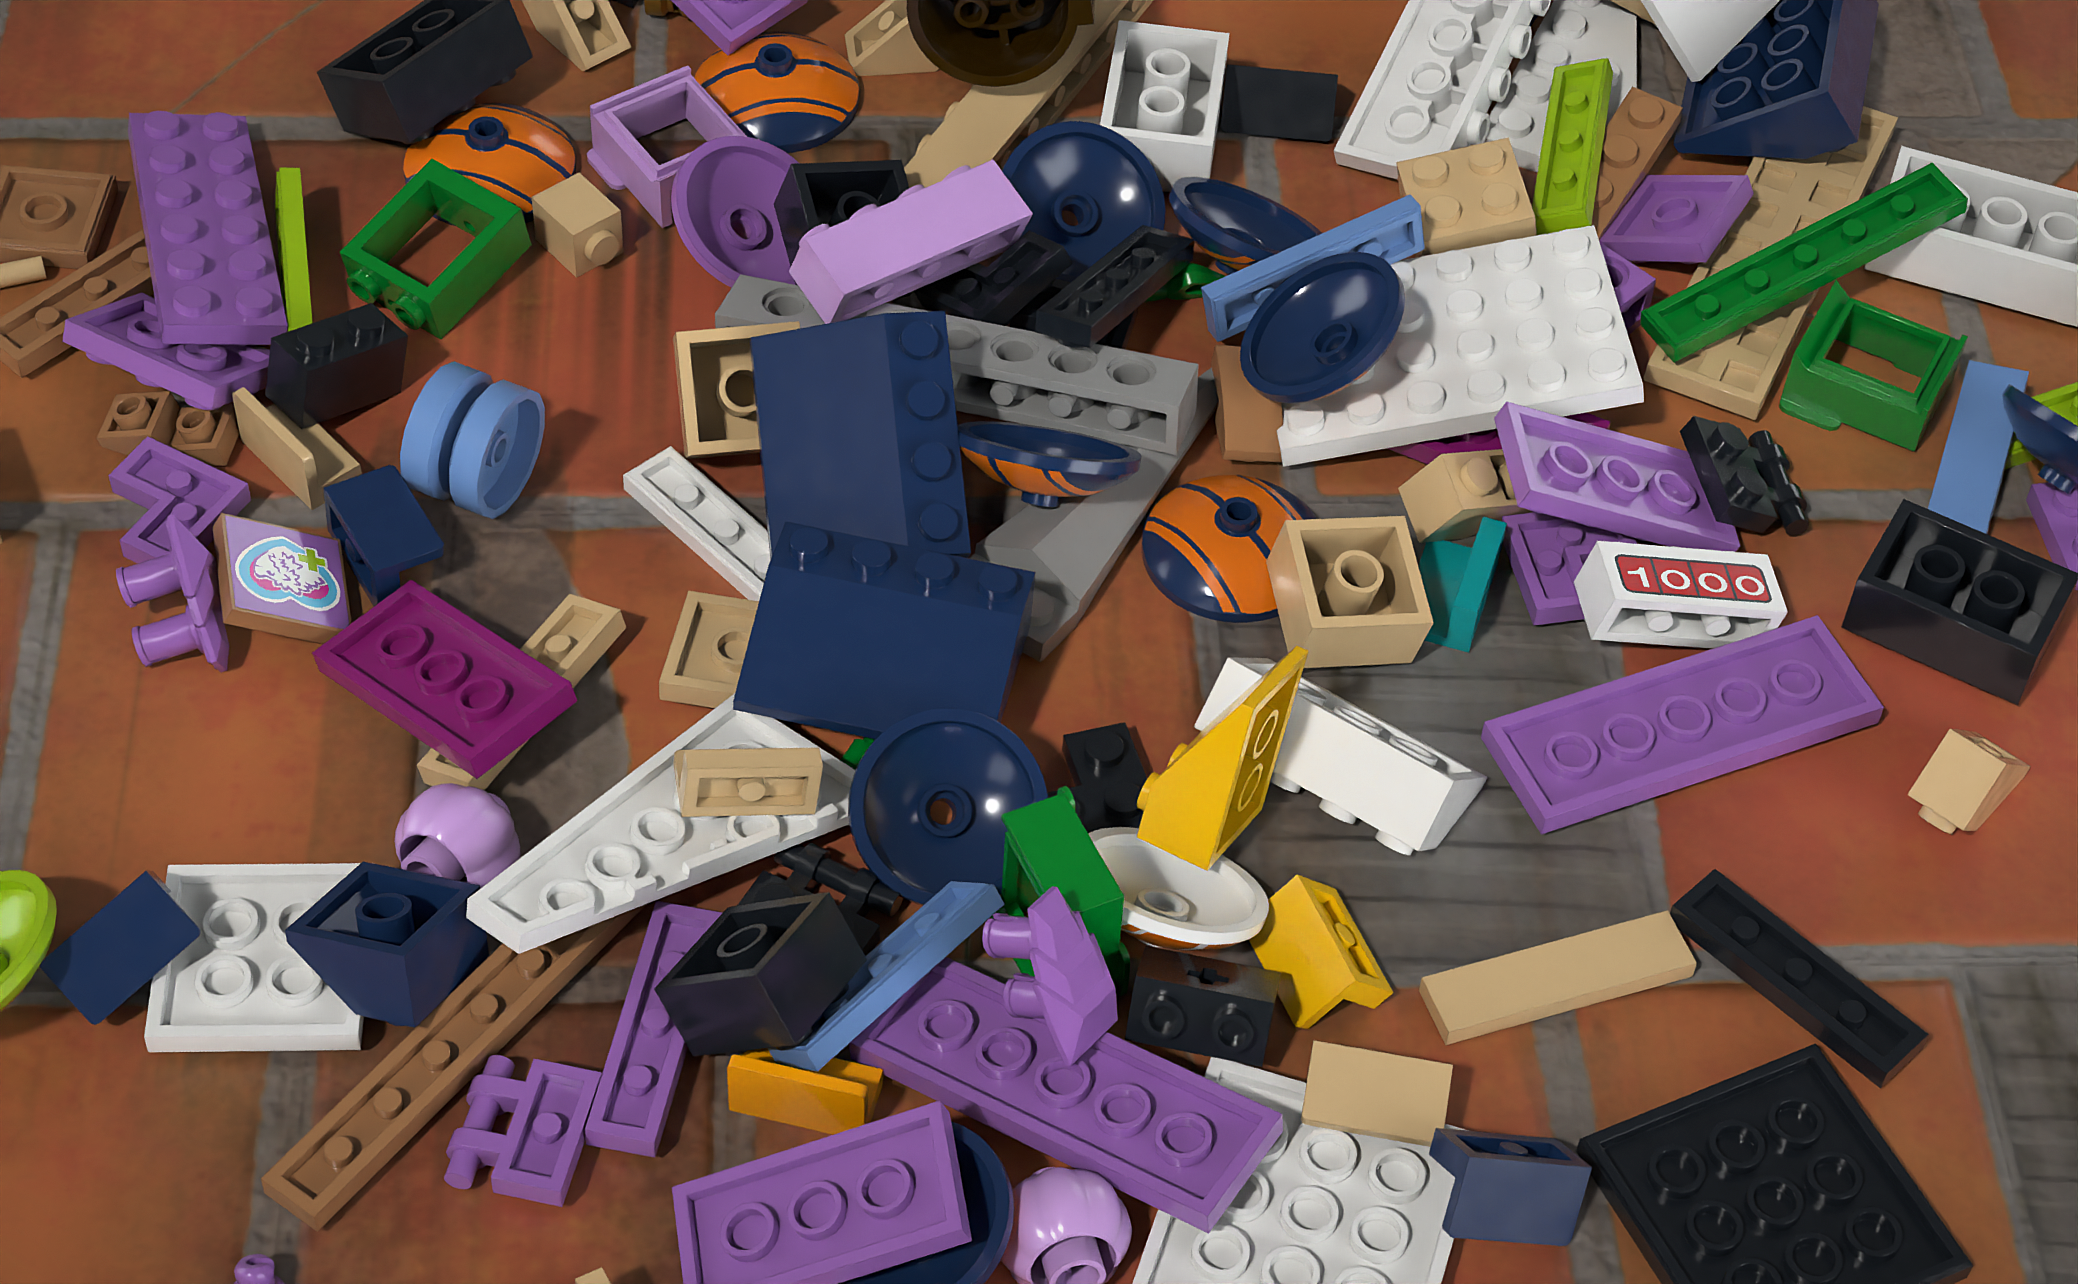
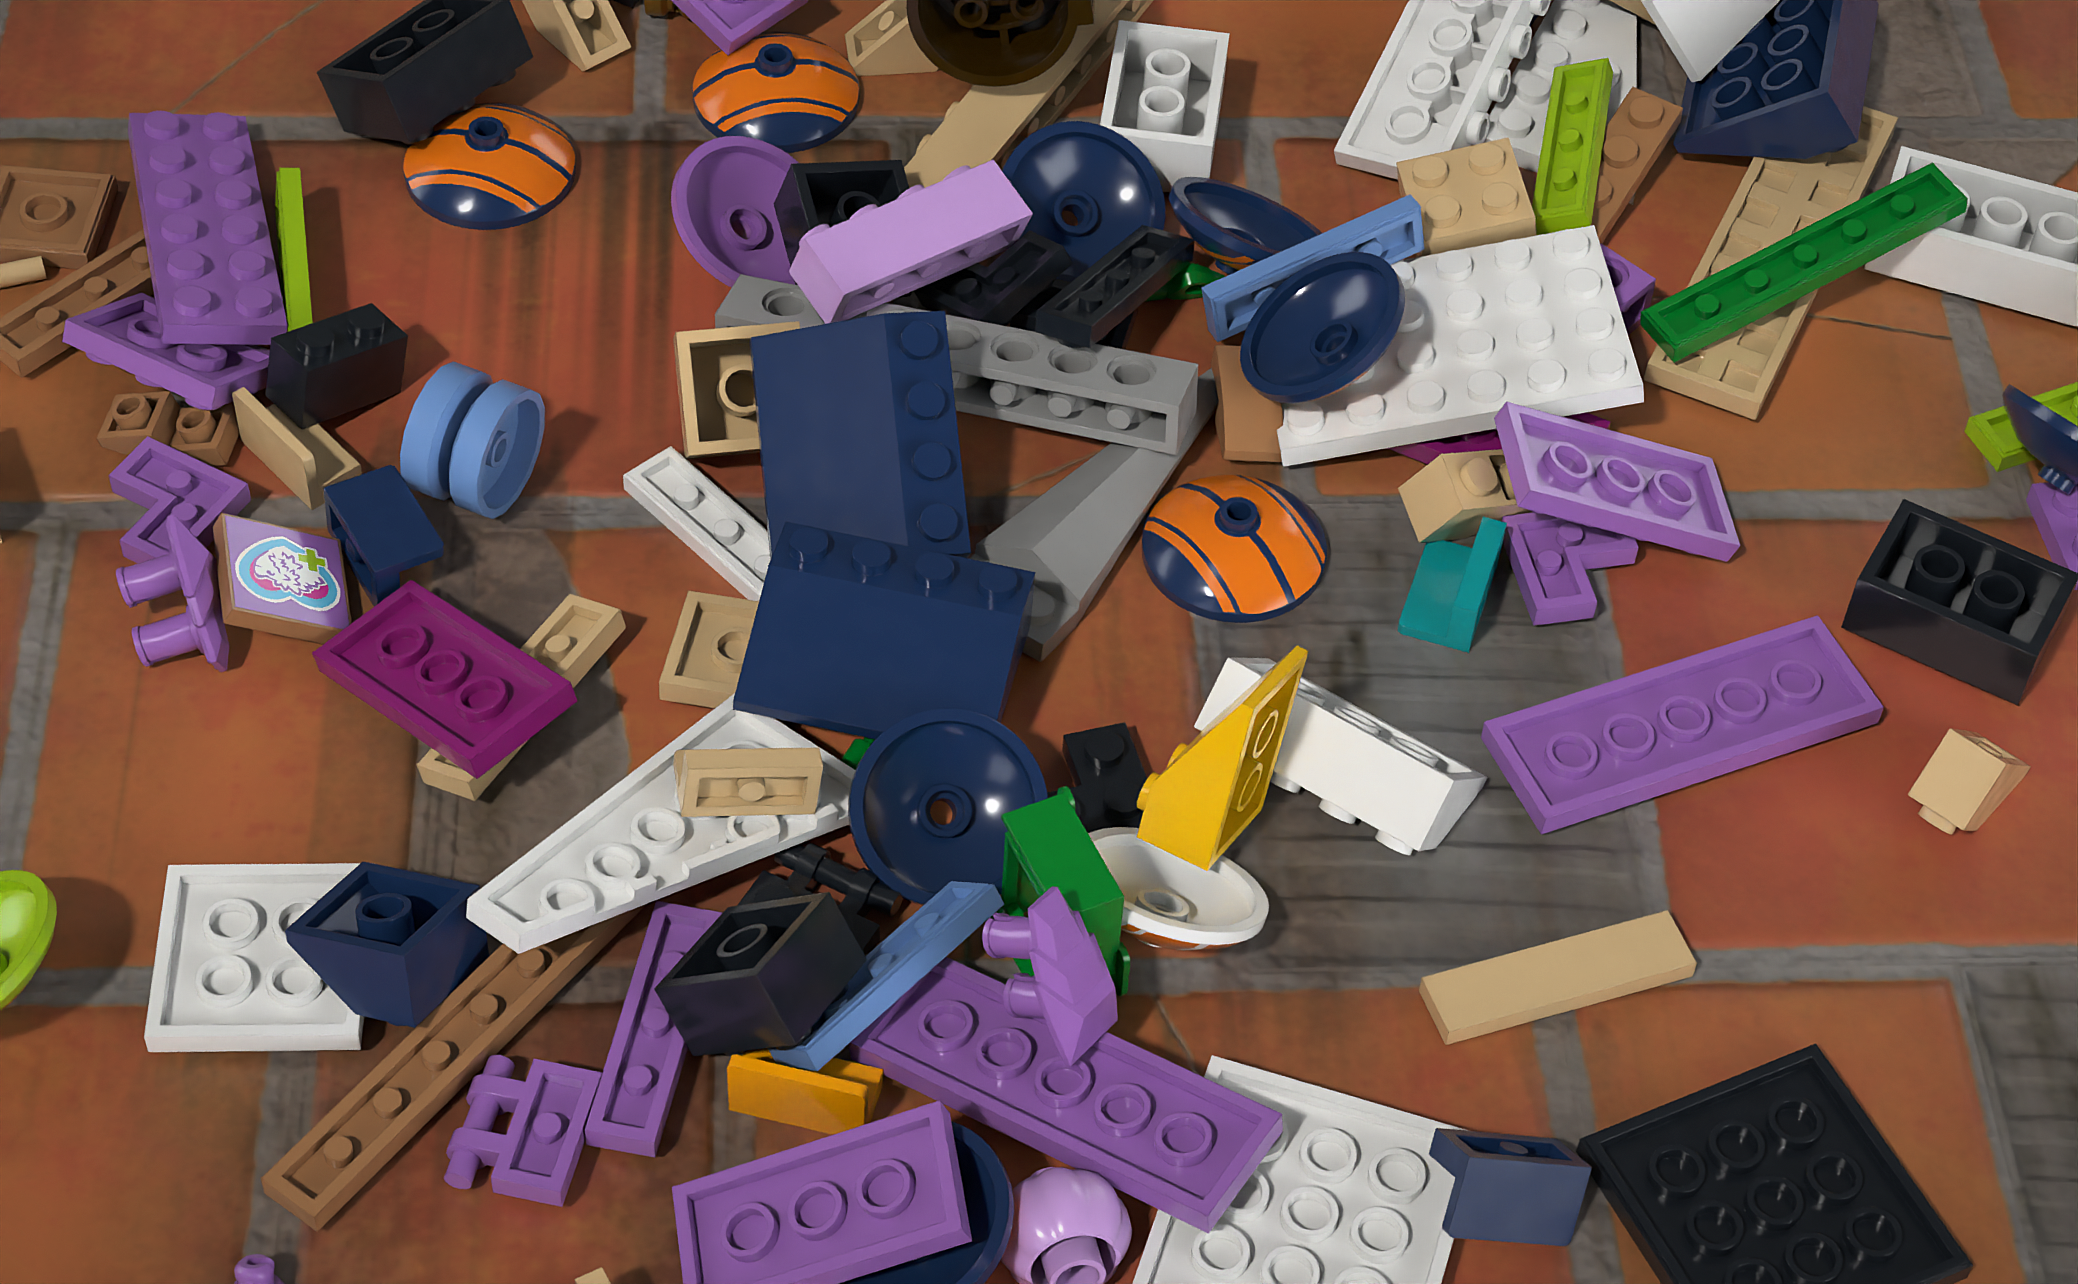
dark blue panel [39,870,201,1025] -> none
green window [340,159,531,339] -> none
lavender plant [394,783,521,889] -> none
tan brick [532,173,623,278] -> none
lavender piece [587,65,759,228] -> none
dark blue dish [958,421,1142,507] -> none
black brick [1125,946,1281,1067] -> none
black panel [1221,64,1338,142] -> none
yellow panel [1248,874,1394,1029] -> none
tan brick [1266,516,1433,668] -> none
tan panel [1301,1040,1453,1147] -> none
white brick [1574,541,1788,649] -> none
medium lavender plate [1599,175,1754,264] -> none
black plate [1670,869,1929,1089] -> none
black plate [1679,416,1809,536] -> none
green piece [1779,280,1968,452] -> none
medium blue tile [1928,360,2029,534] -> none

